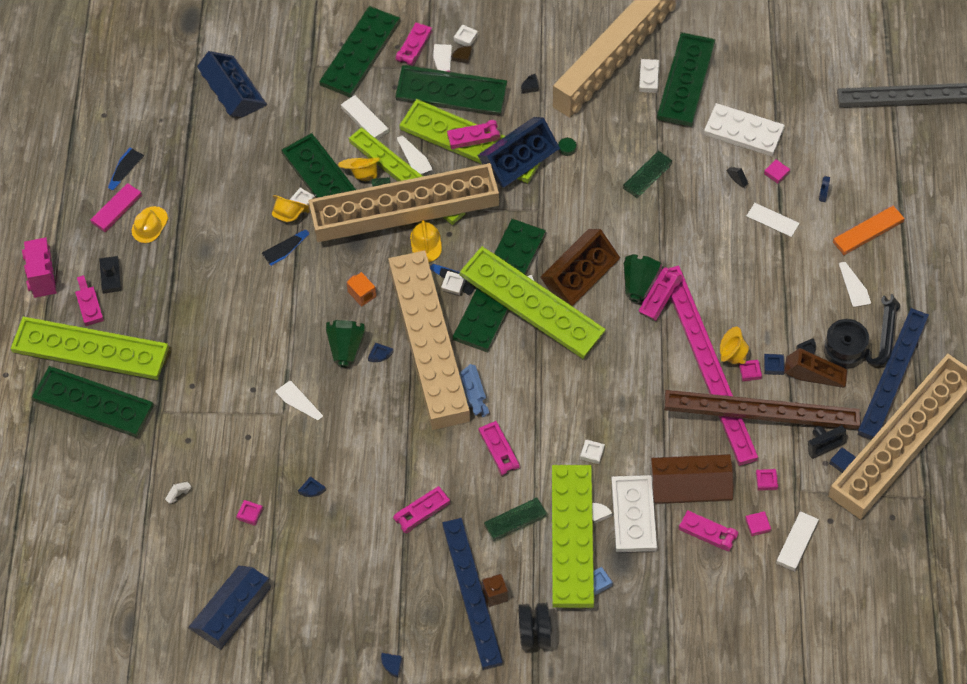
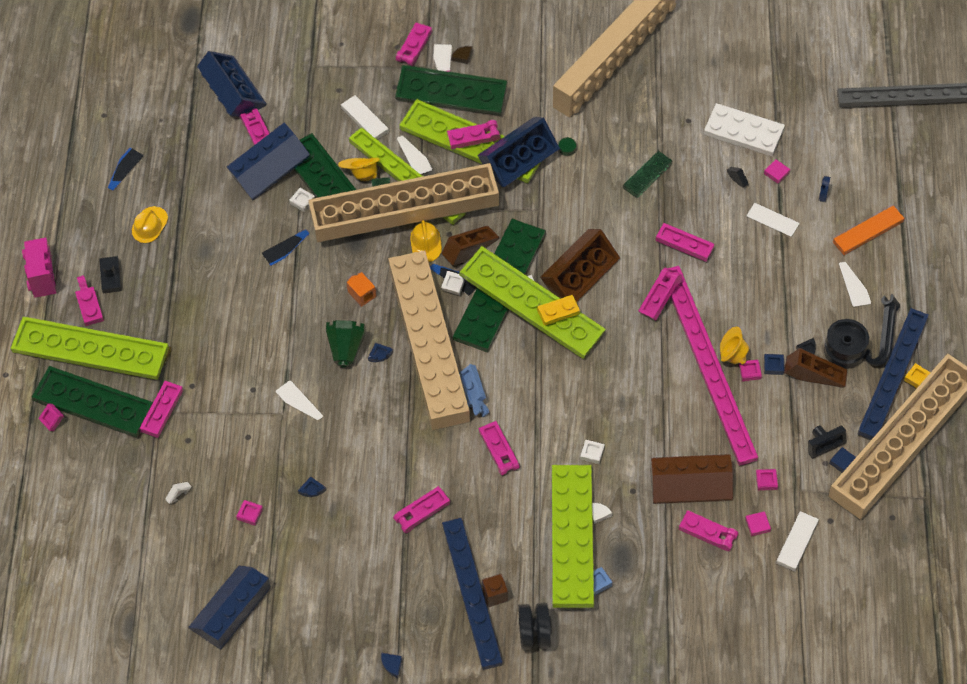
dark pink tile [91,183,142,232] -> none
yellow piece [272,195,310,222] -> none
dark green plate [319,6,400,98] -> none
white plate [454,25,478,46] -> none
clear green plate [484,497,547,542] -> none
black tile [521,74,539,94] -> none
white plate [611,475,657,552] -> none
dark green cone [623,254,664,303] -> none
white plate [639,59,659,93] -> none
dark green plate [657,32,715,127] -> none
reddish brown plate [664,390,860,430] -> none
none -> dark pink tile [38,404,64,431]
none -> dark pink plate [140,381,183,438]
none -> dark blue slope [226,122,310,200]
none -> dark pink plate [240,108,269,145]
none -> reddish brown slope [441,225,499,266]
none -> yellow plate [537,295,580,326]
none -> dark pink plate [655,223,715,262]
none -> yellow plate [904,363,931,388]

